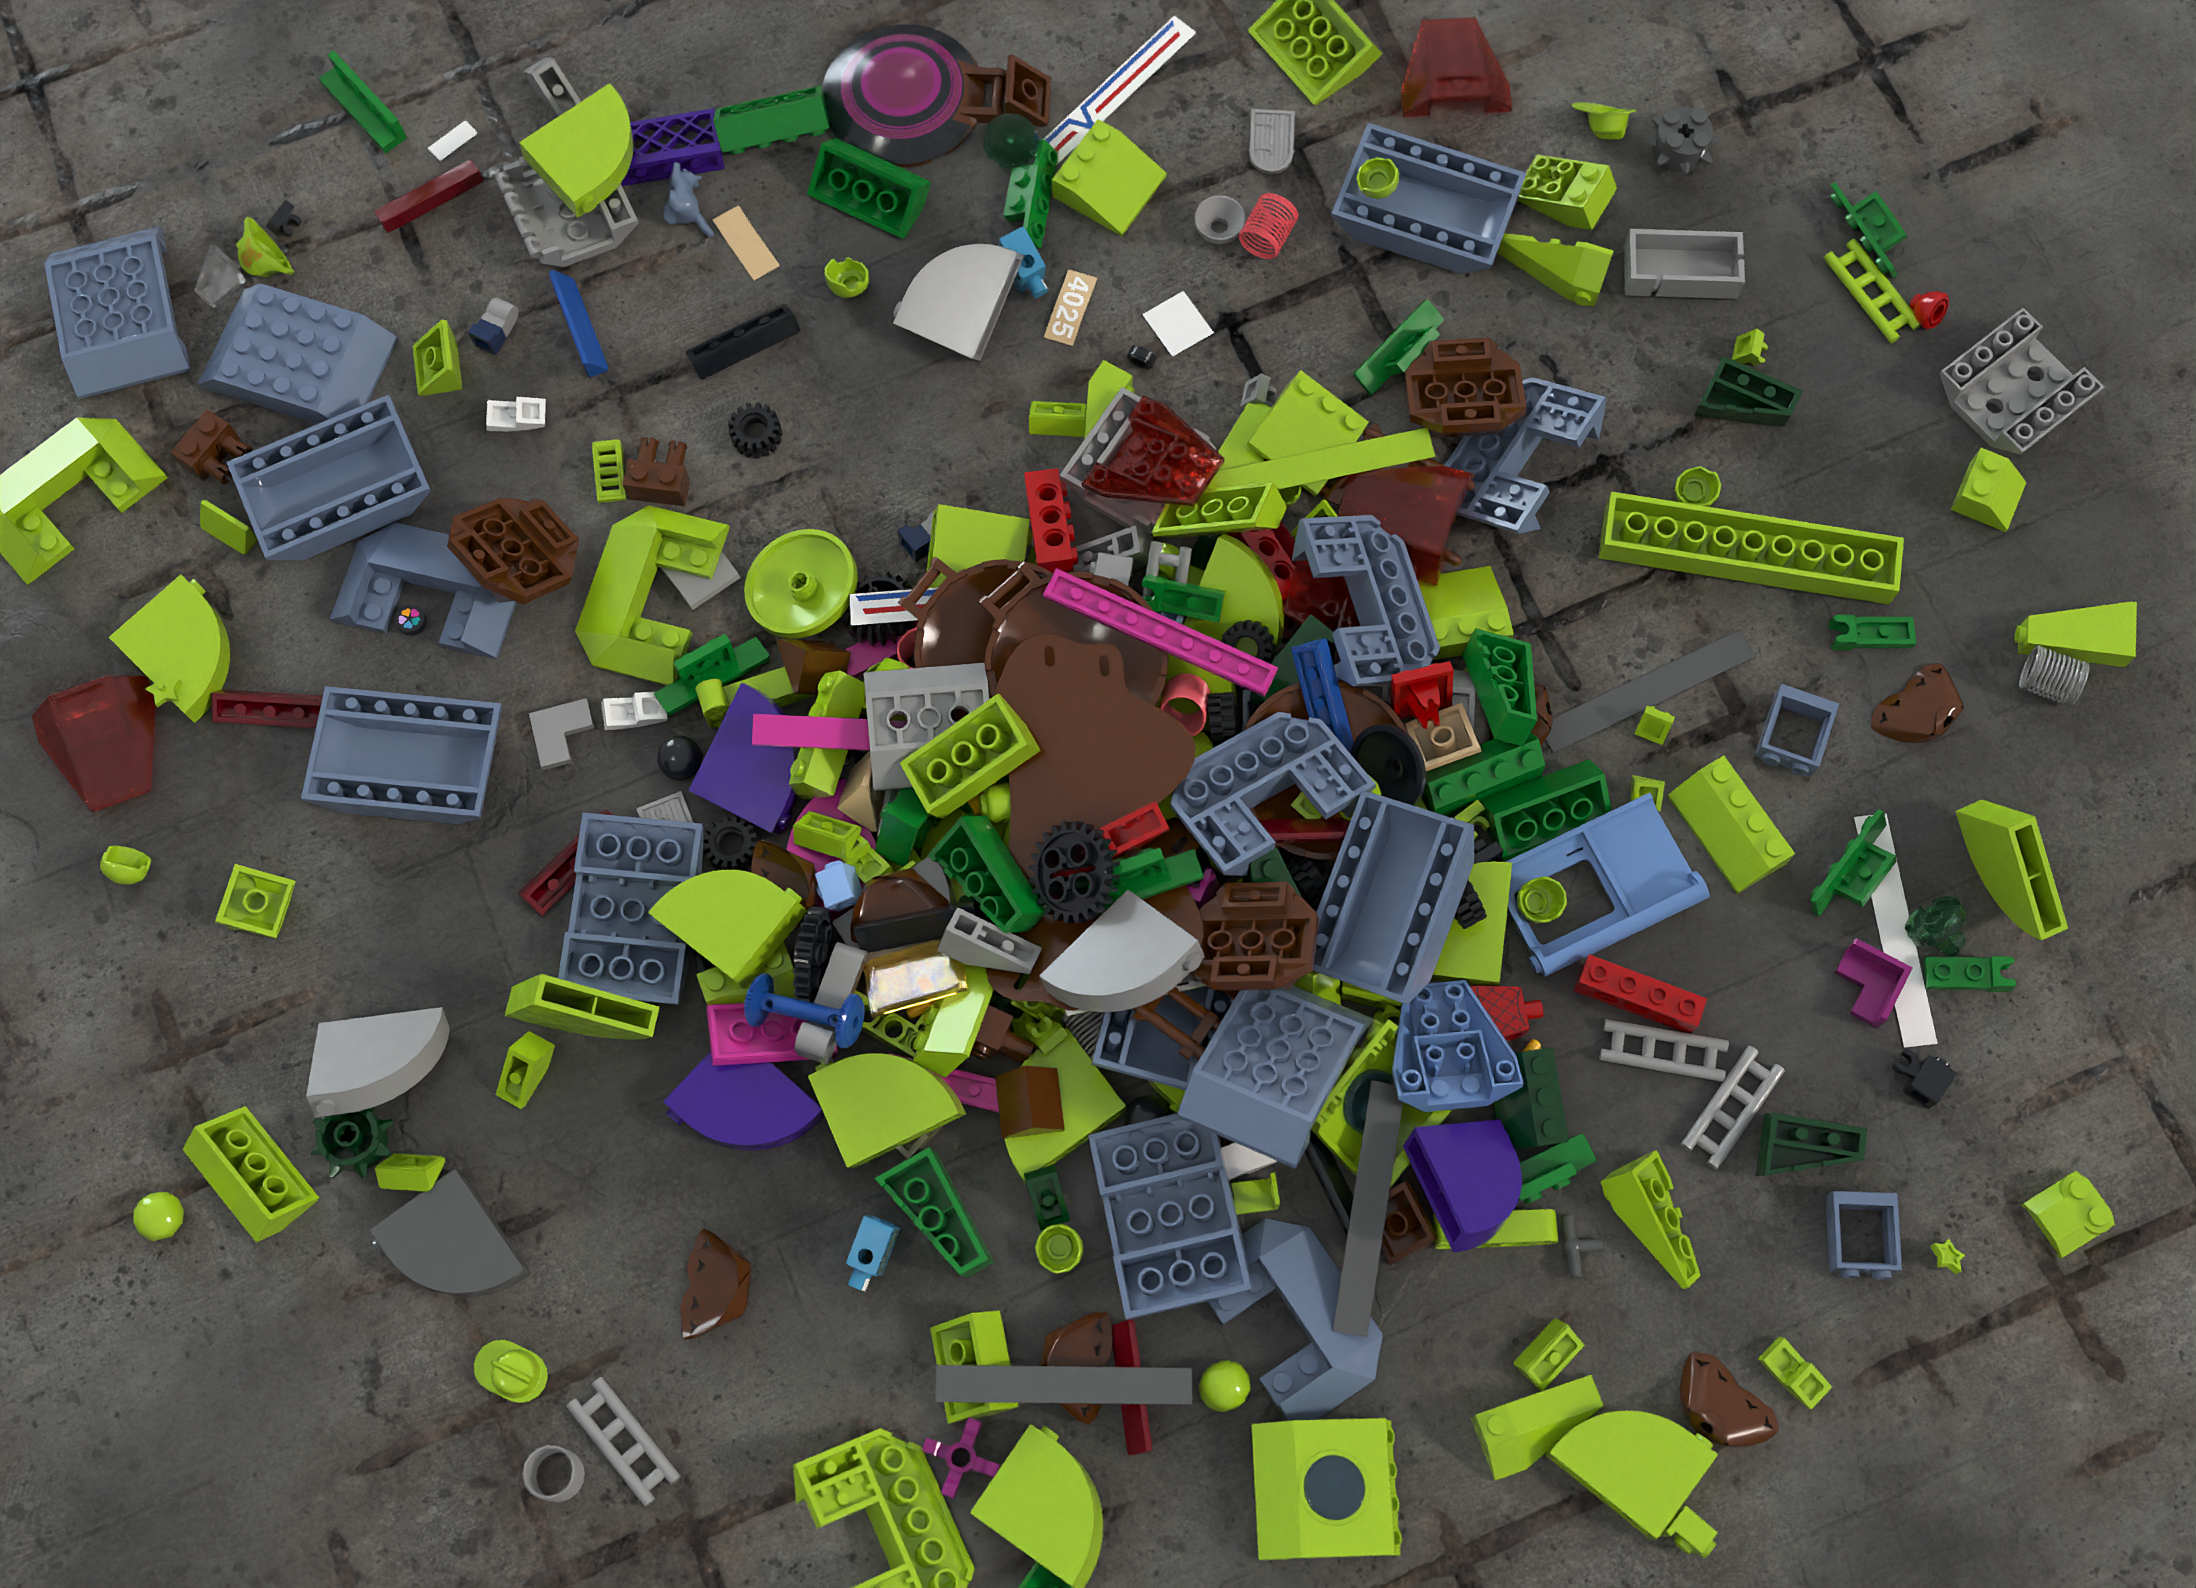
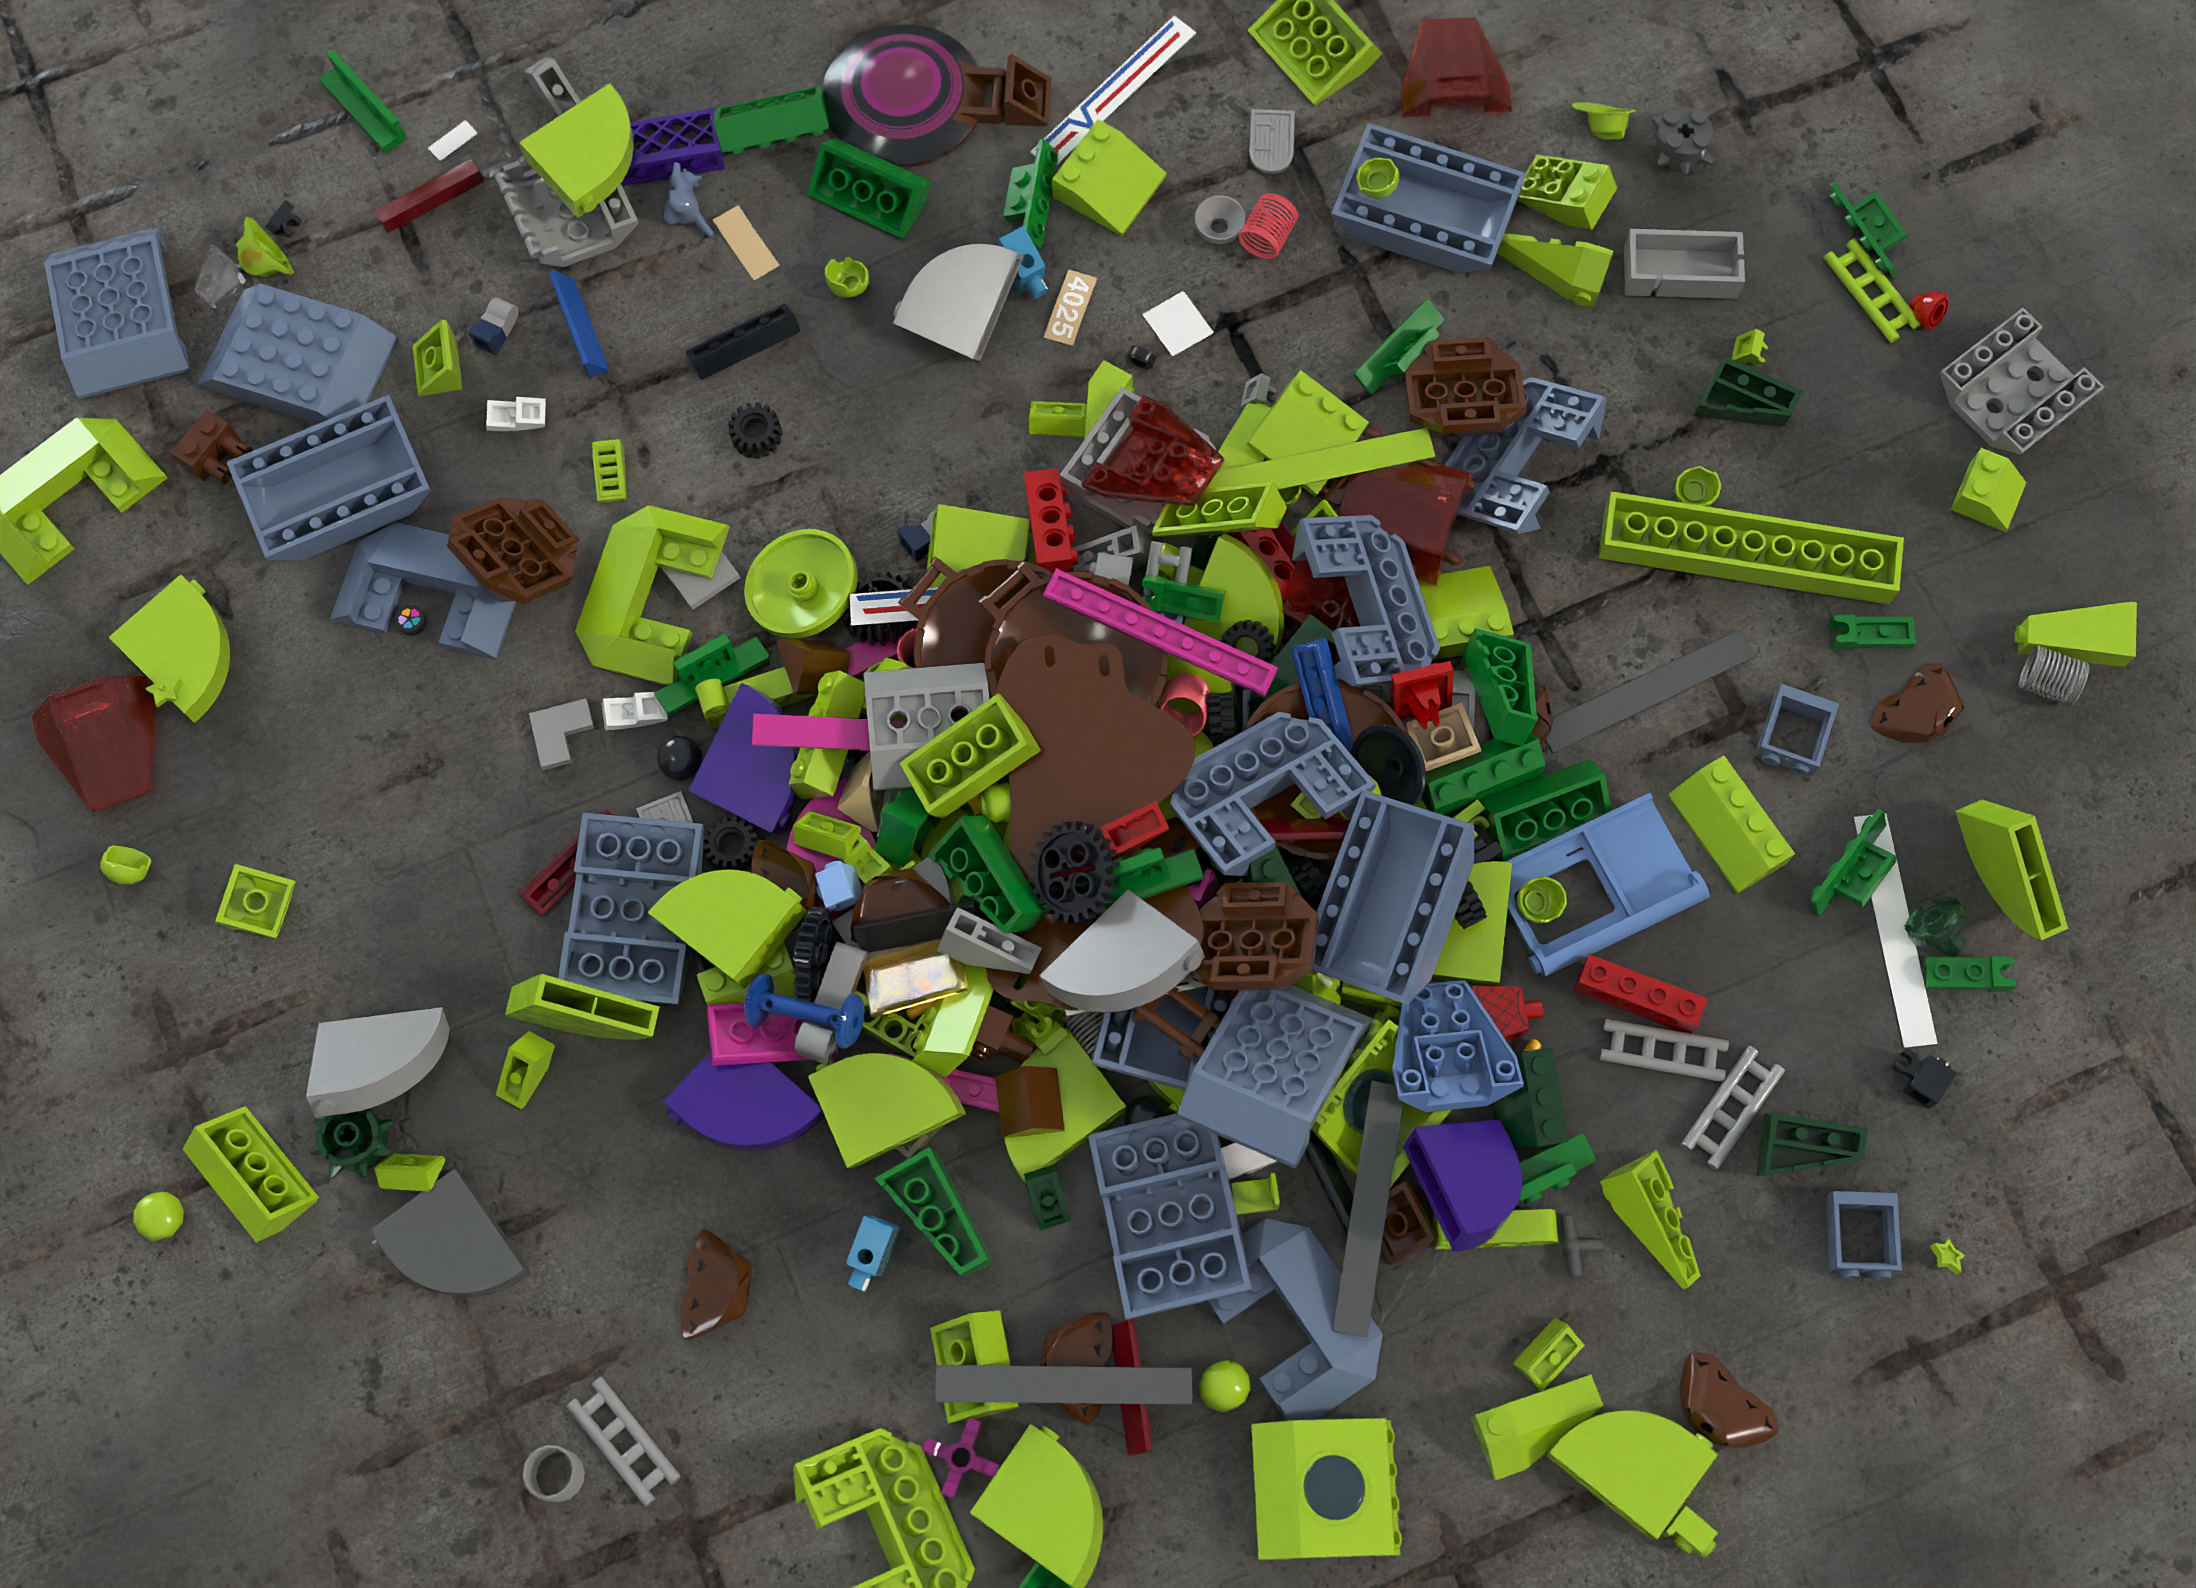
lime slope [200,500,258,555] -> none
dark red slope [211,689,323,728] -> none
sand blue slope [301,686,502,825] -> none
lime piece [474,1340,548,1403] -> none
reddish brown brick [622,437,690,506] -> none
clear green tile [983,113,1039,169] -> none
lime hair [1035,1224,1084,1274] -> none
lime slope [1630,775,1665,812] -> none
lime tile [1634,706,1675,745] -> none
lime slope [1758,1337,1832,1410] -> none
magenta panel [1834,939,1913,1028] -> none
lime slope [2021,1171,2115,1259] -> none

